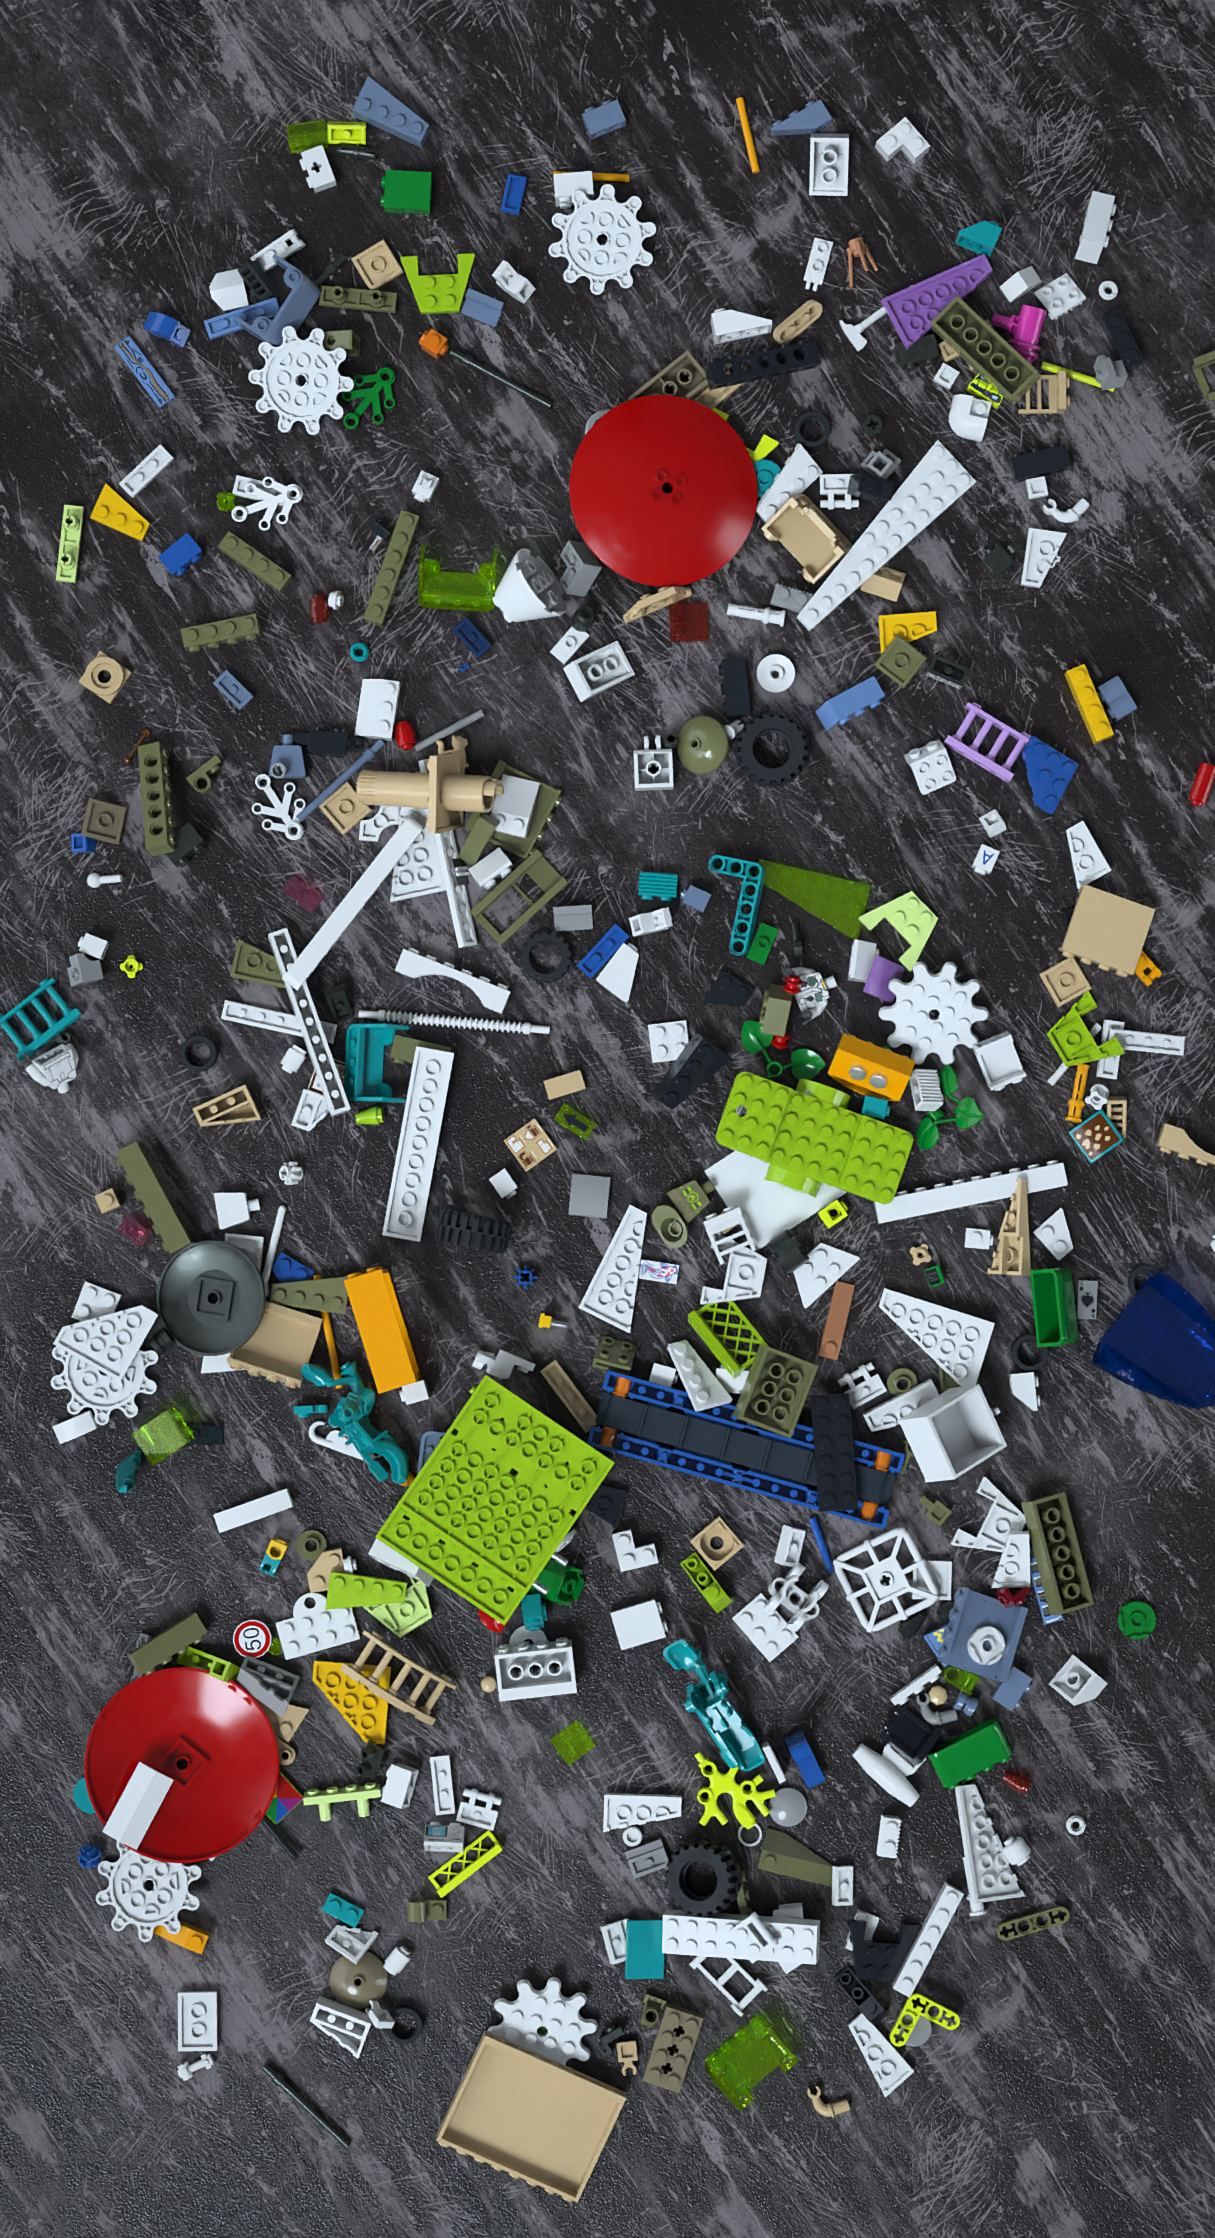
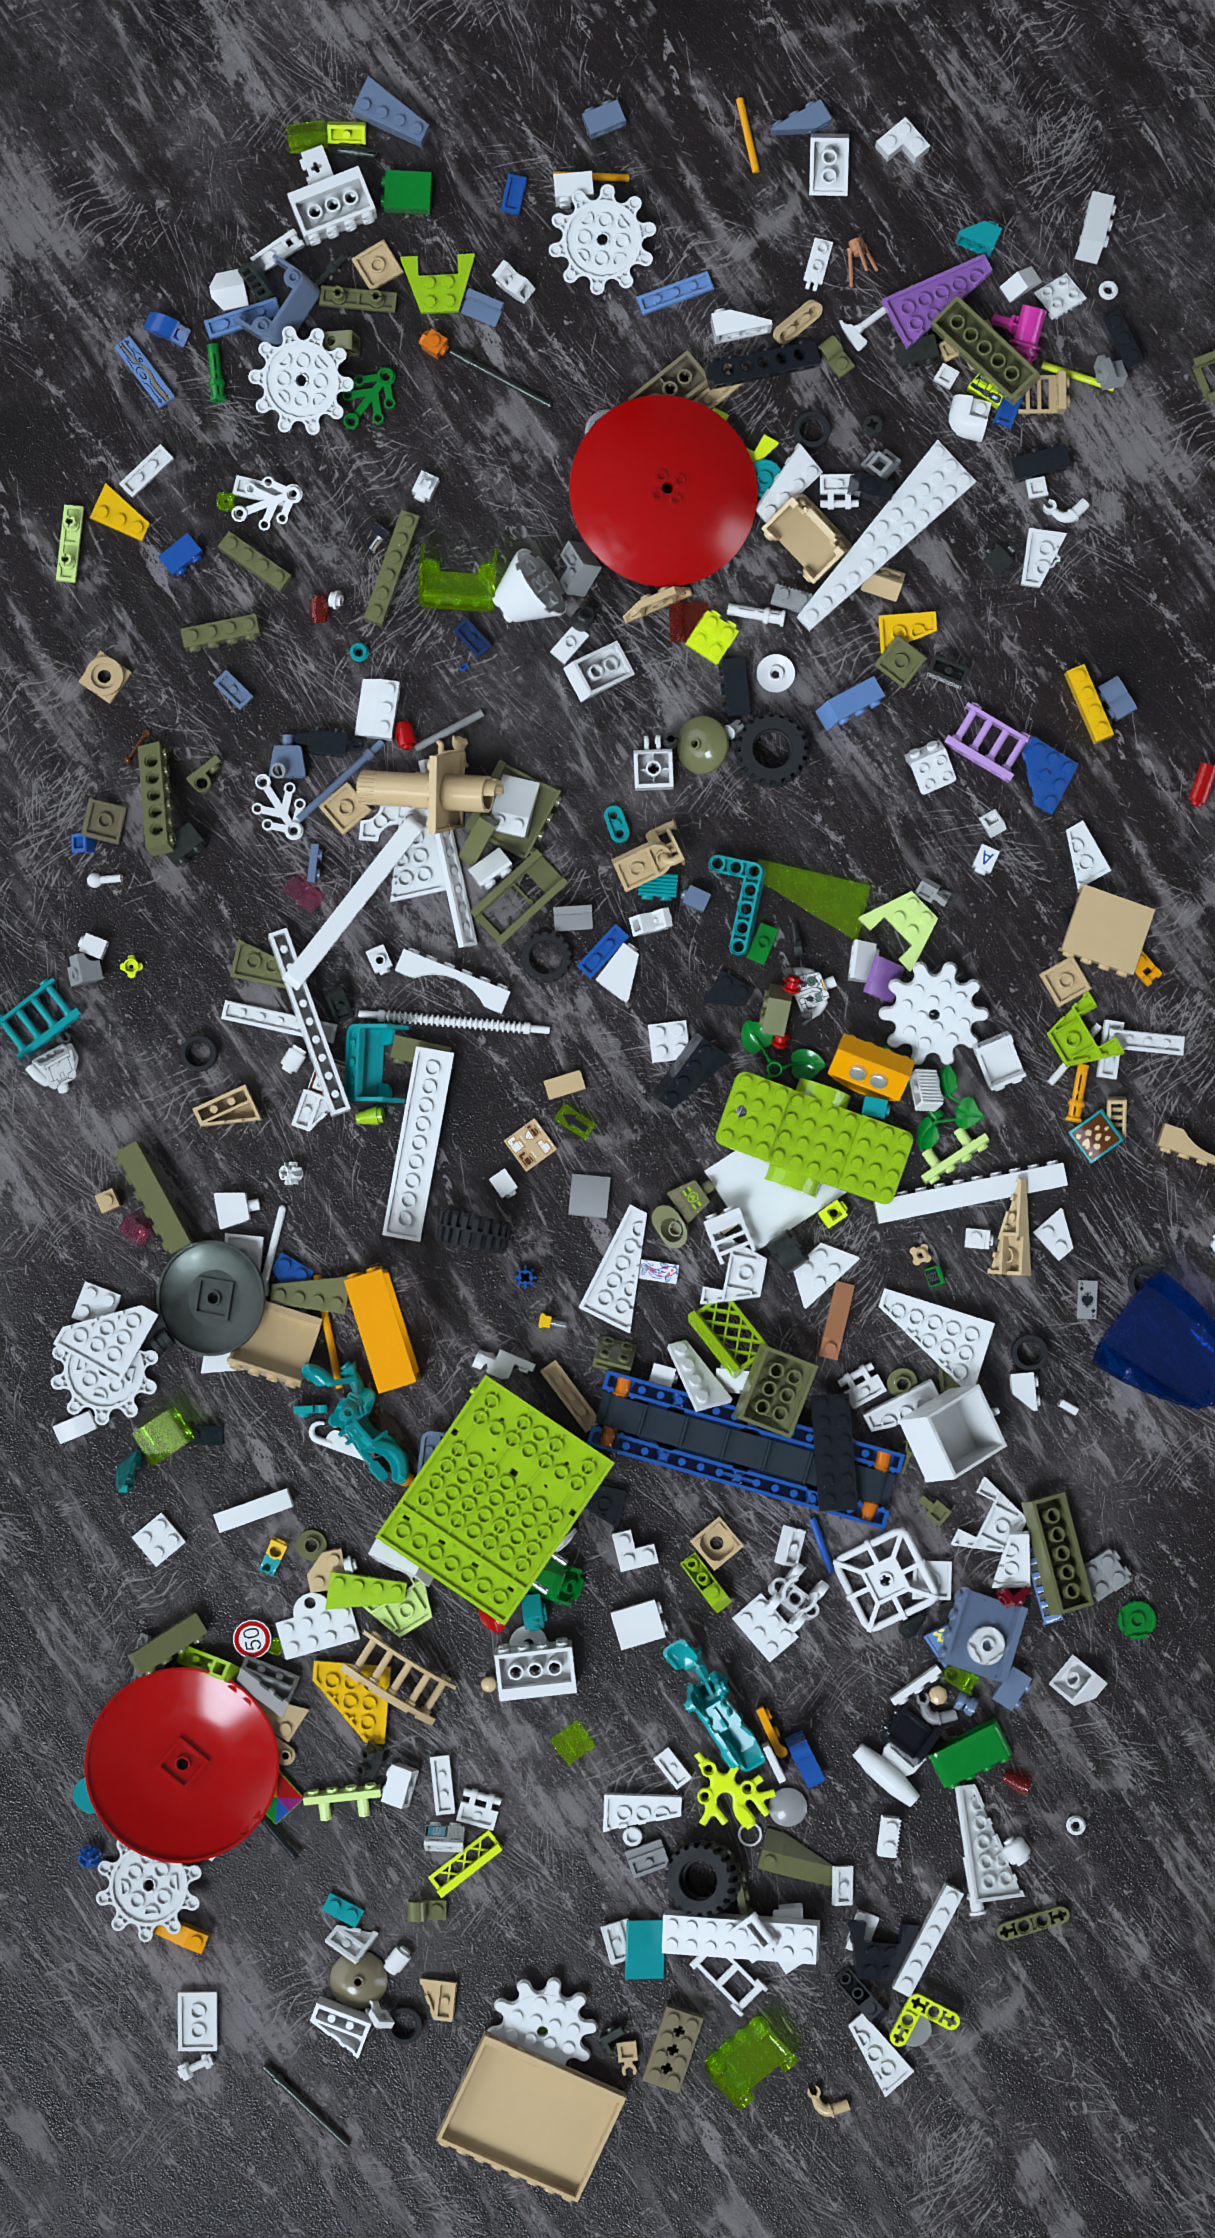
white slope [102,1762,174,1850] -> none
white brick [399,1379,431,1405] -> none
black piece [452,858,469,885] -> none
olive plate [640,1994,667,2028] -> none
green windscreen [1030,1267,1078,1347] -> none
white brick [1085,1084,1109,1110] -> none
none -> white plate [132,1512,186,1567]
none -> green pin [207,343,227,403]
none -> white brick [287,166,377,246]
none -> sand blue plate [307,843,323,884]
none -> white brick [366,944,393,976]
none -> tan wing [420,1977,458,2022]
none -> teal plate [604,806,629,843]
none -> tan plate [611,819,685,892]
none -> medium blue tile [636,271,714,316]
none -> white plate [653,1747,692,1789]
none -> neon yellow plate [685,610,739,665]
none -> light orange plate [755,1706,787,1758]
none -> olive plate [817,335,855,379]
none -> light grey plate [914,877,952,907]
none -> yellowish green plate [921,1128,990,1185]
none -> blue tile [993,395,1024,429]
none -> white tile [1057,1399,1079,1415]
none -> light grey plate [1084,1548,1131,1602]

